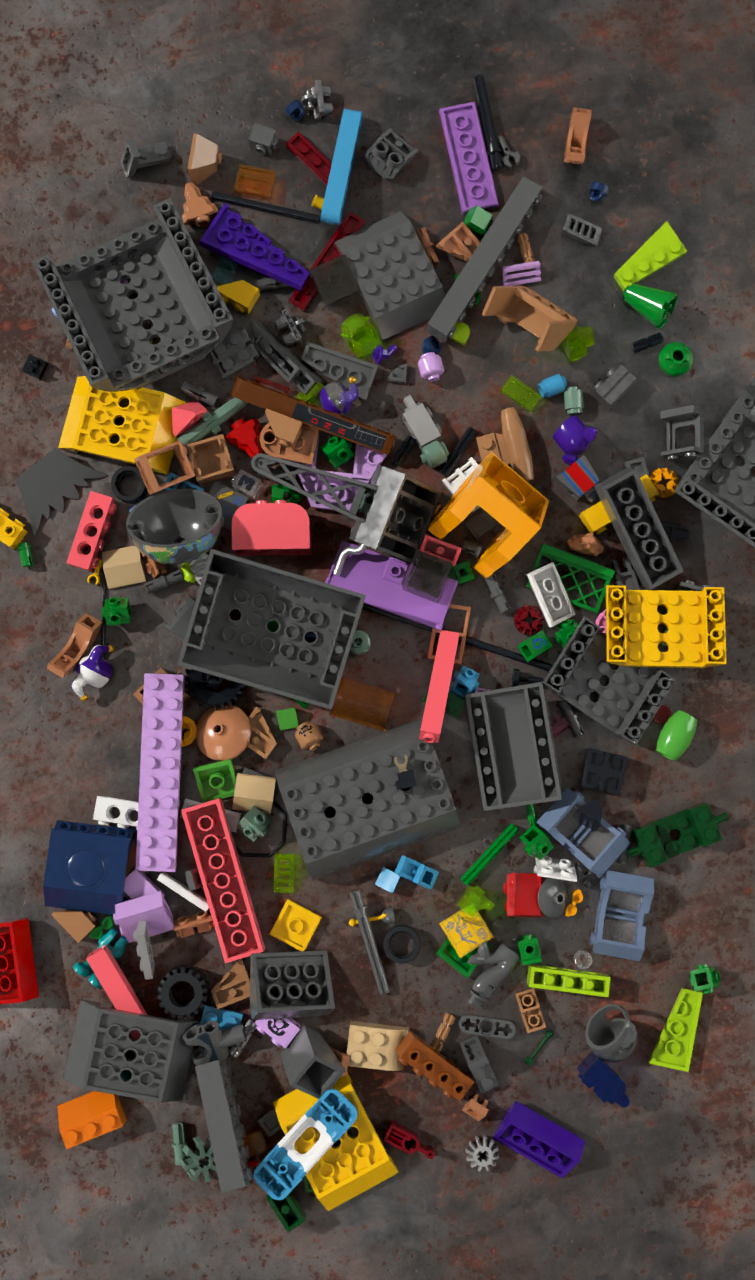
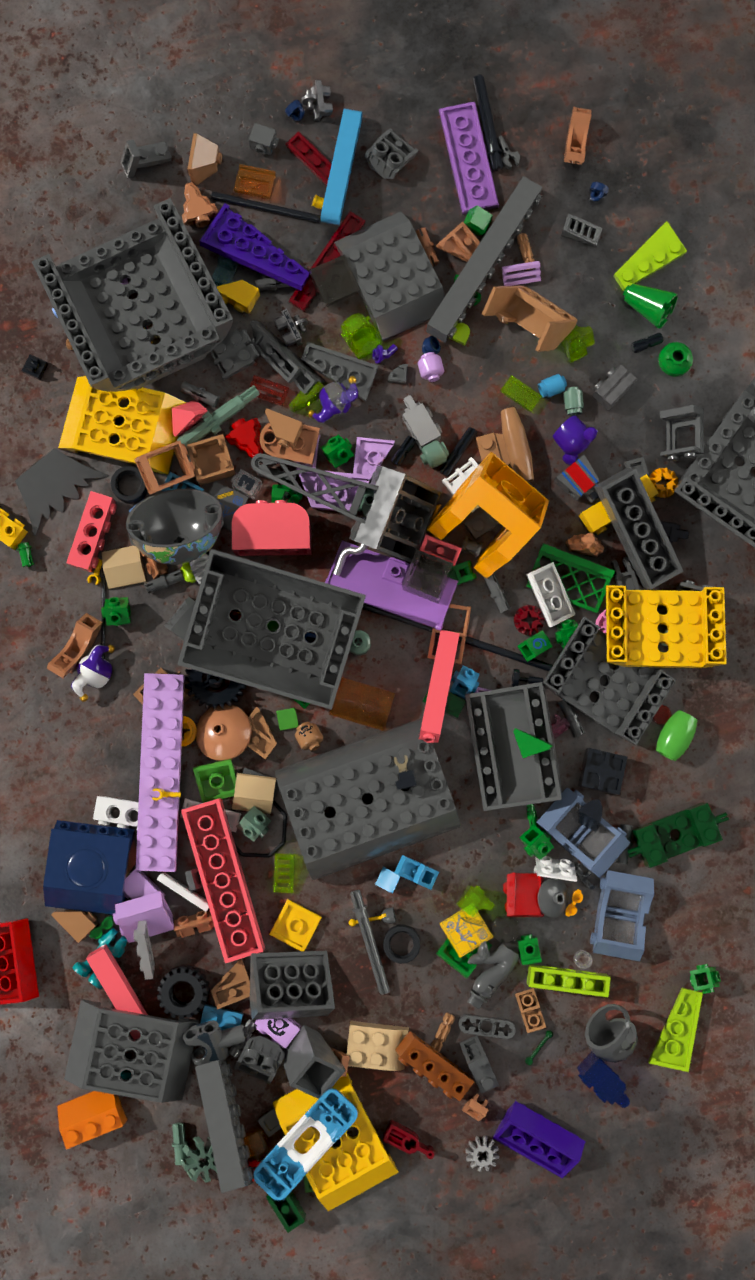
beam [231,377,396,455] -> none
green axle [461,824,519,886] -> none
none -> yellow hand [152,788,181,800]
none -> dark grey slope [234,1036,285,1085]
none -> green slope [513,728,553,758]

